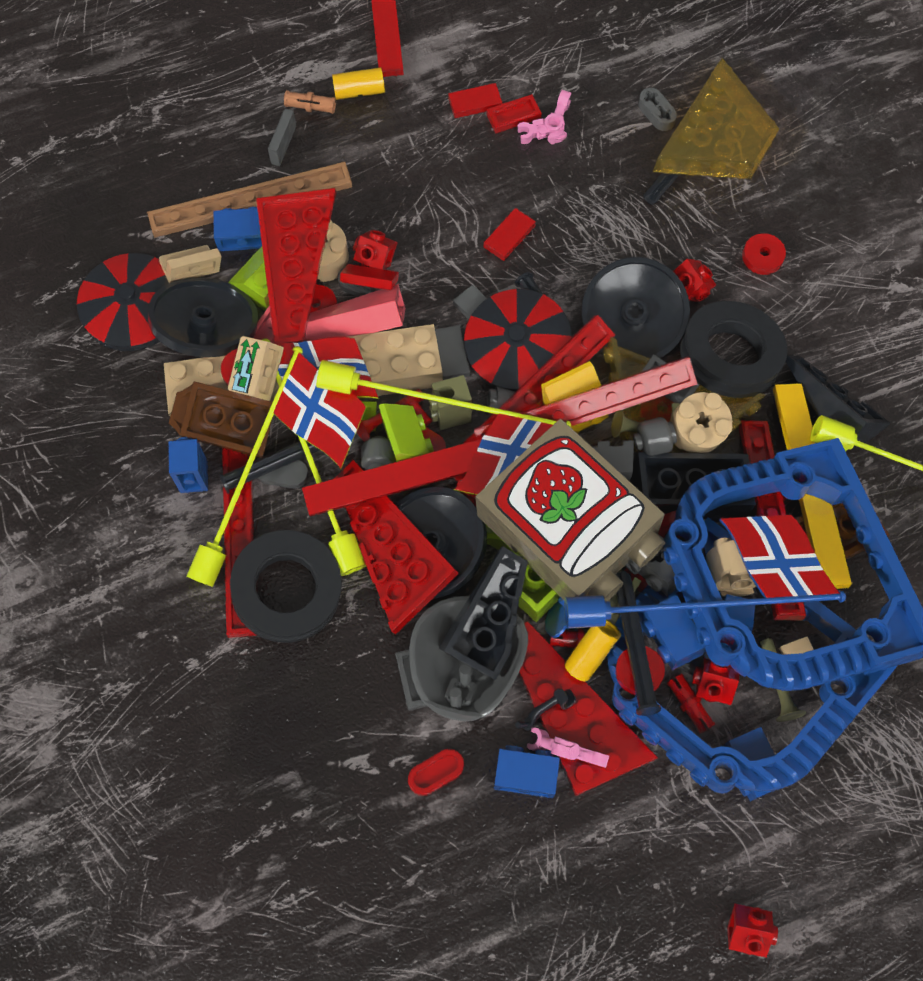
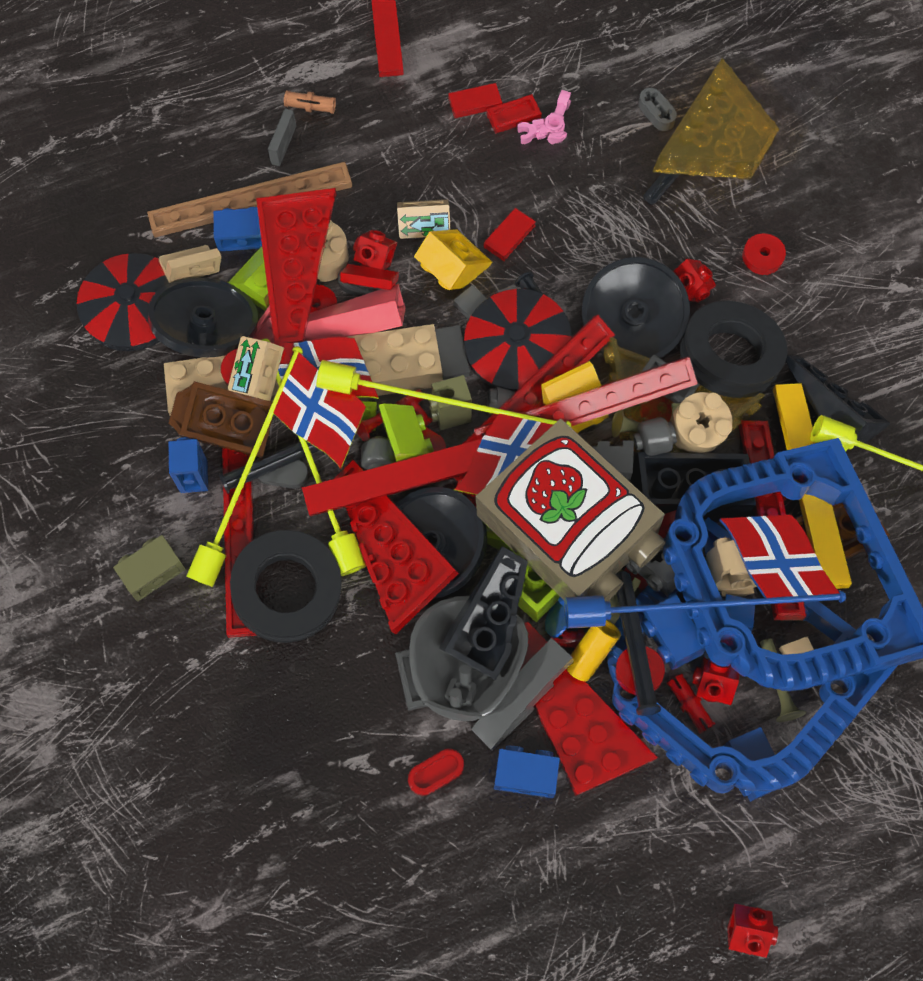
yellow pin [332,67,385,100] -> none
black piece [515,689,576,731] -> none
bright pink piece [526,728,609,768] -> none
none -> olive brick [113,535,186,602]
none -> panel [397,199,450,239]
none -> yellow slope [414,229,492,290]
none -> dark grey slope [471,638,574,751]

